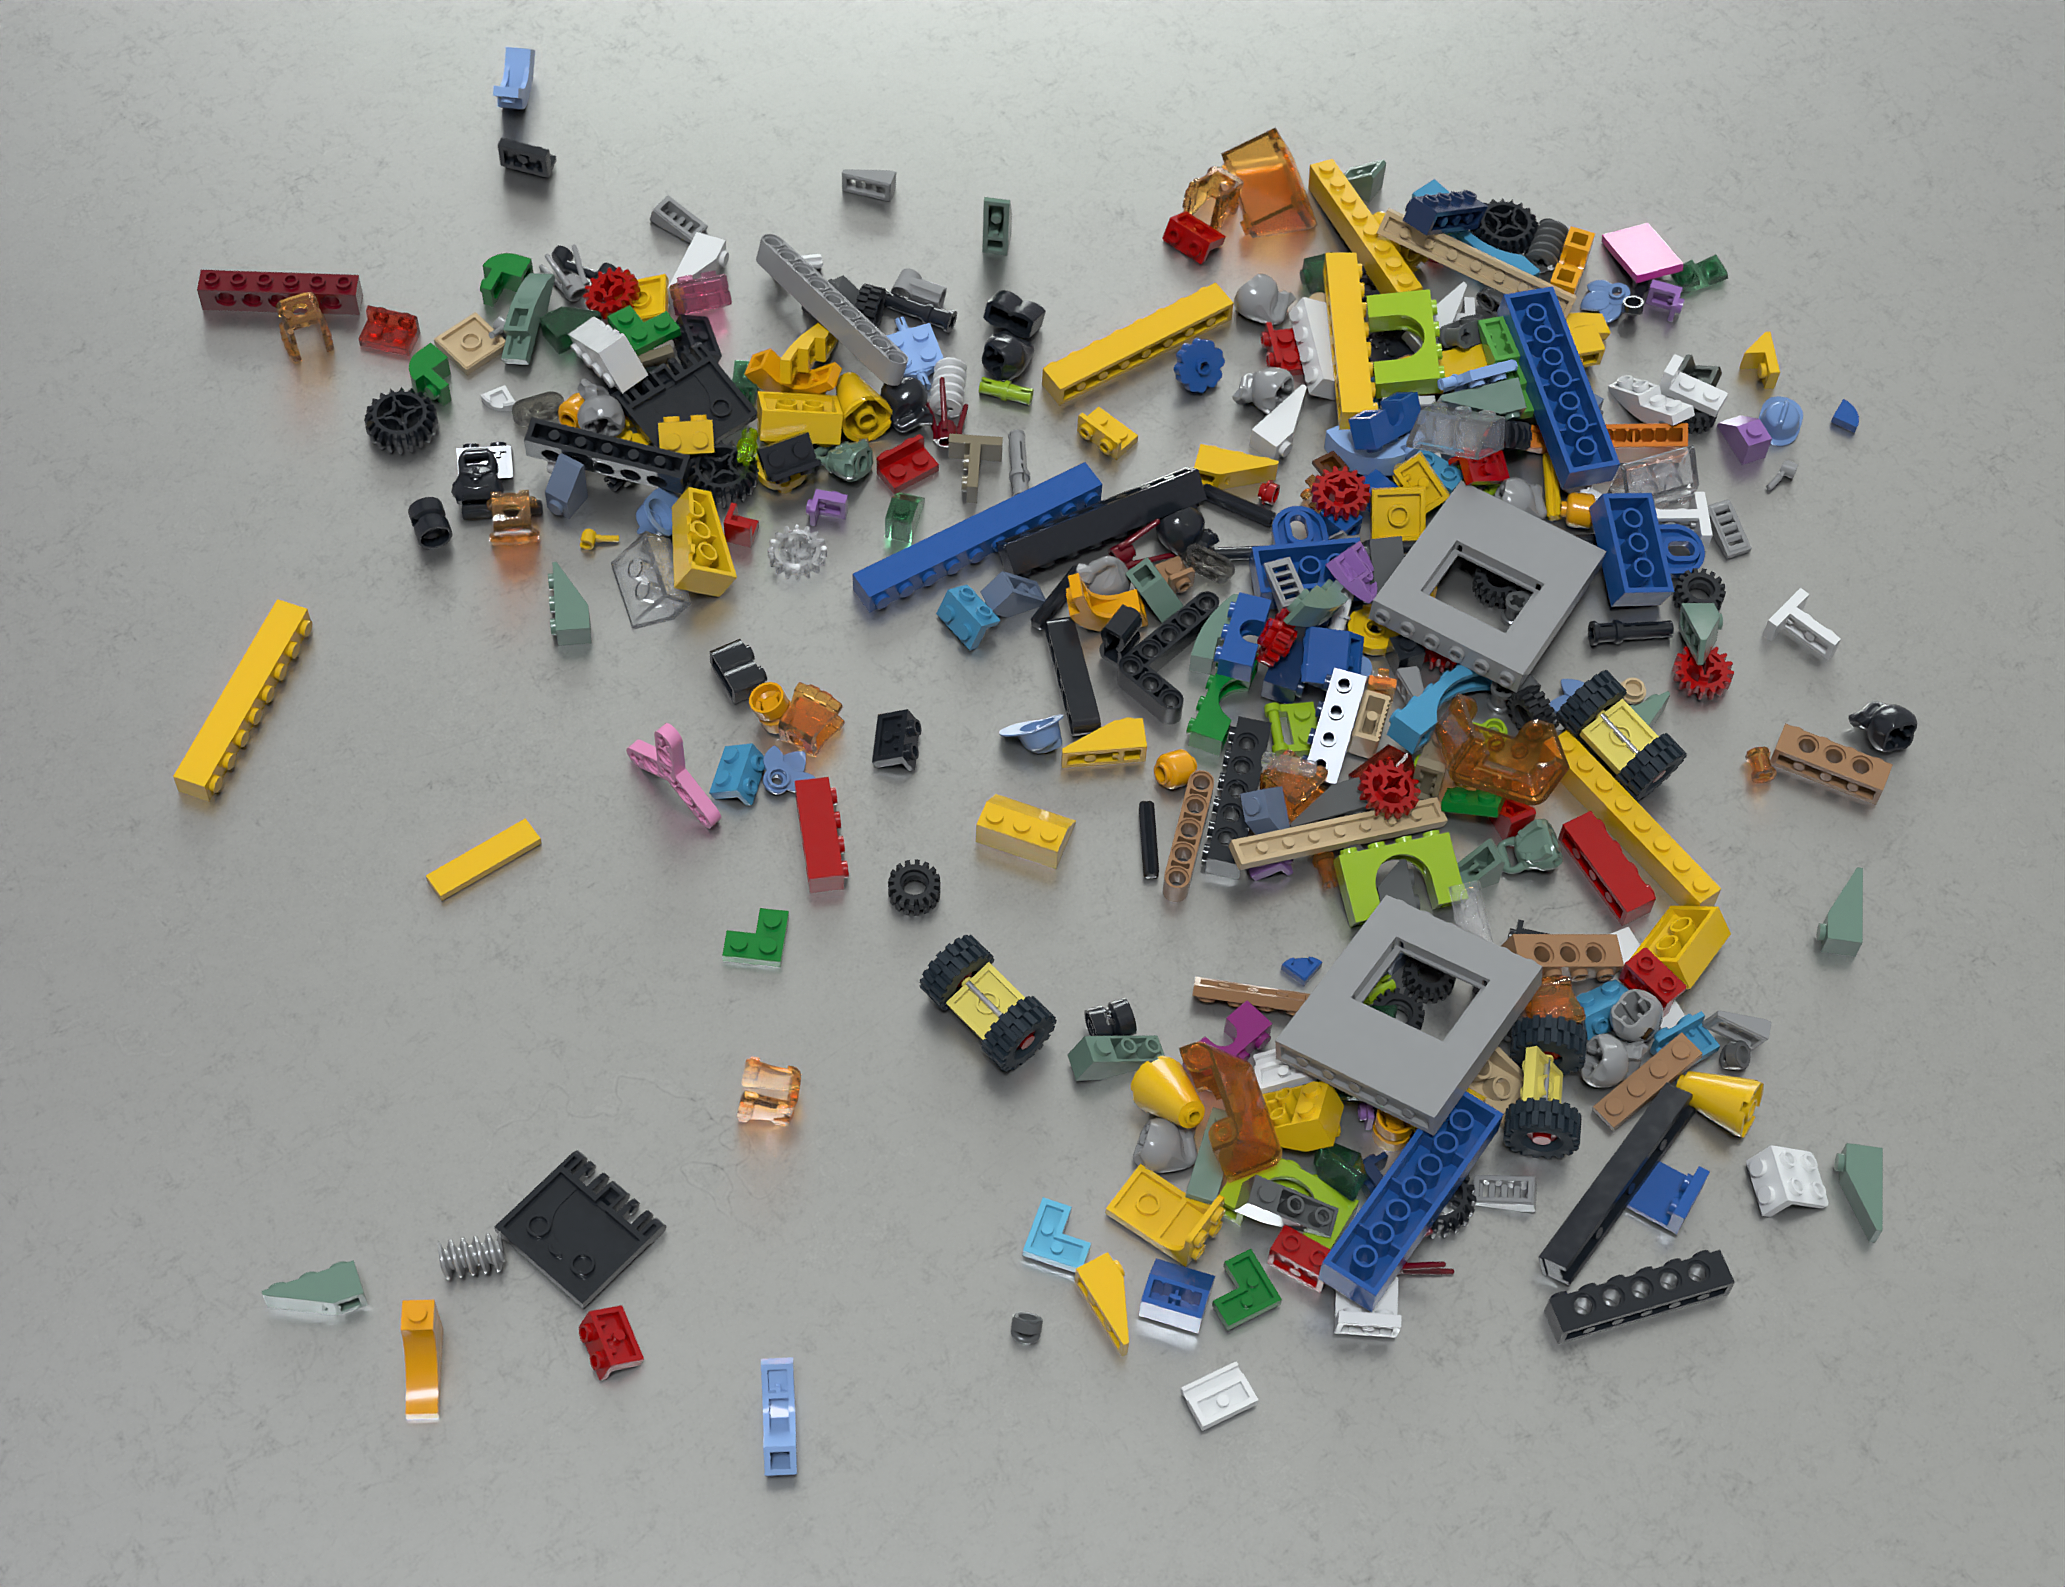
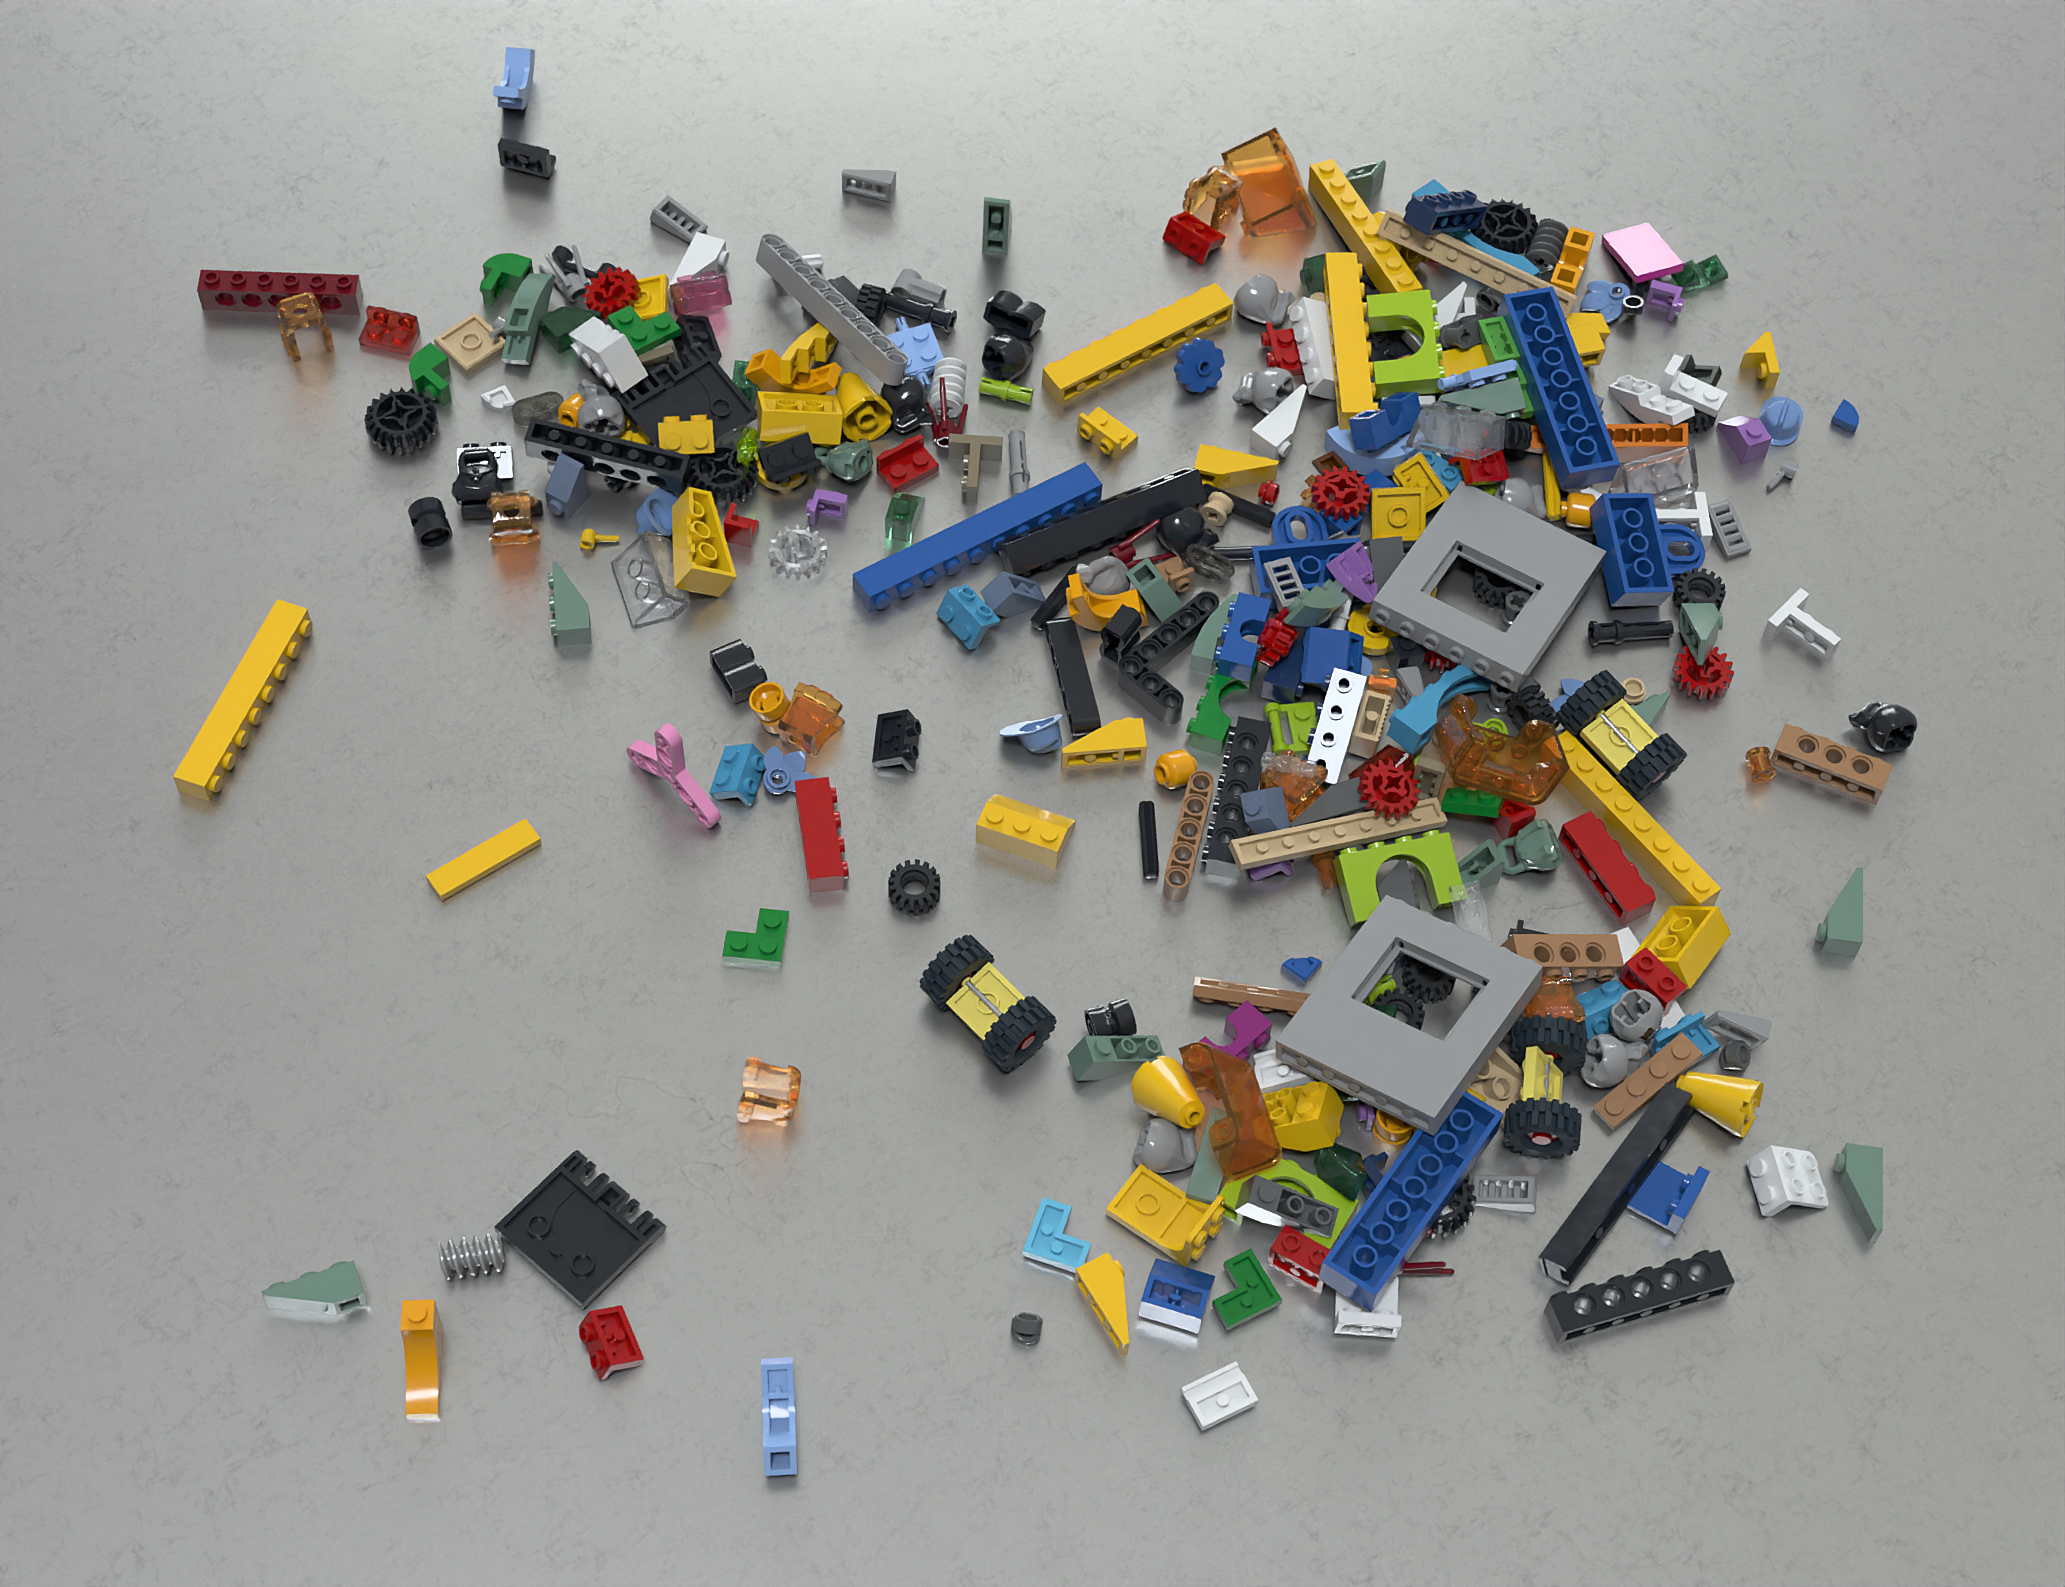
none -> tan wheel [1200,492,1234,526]

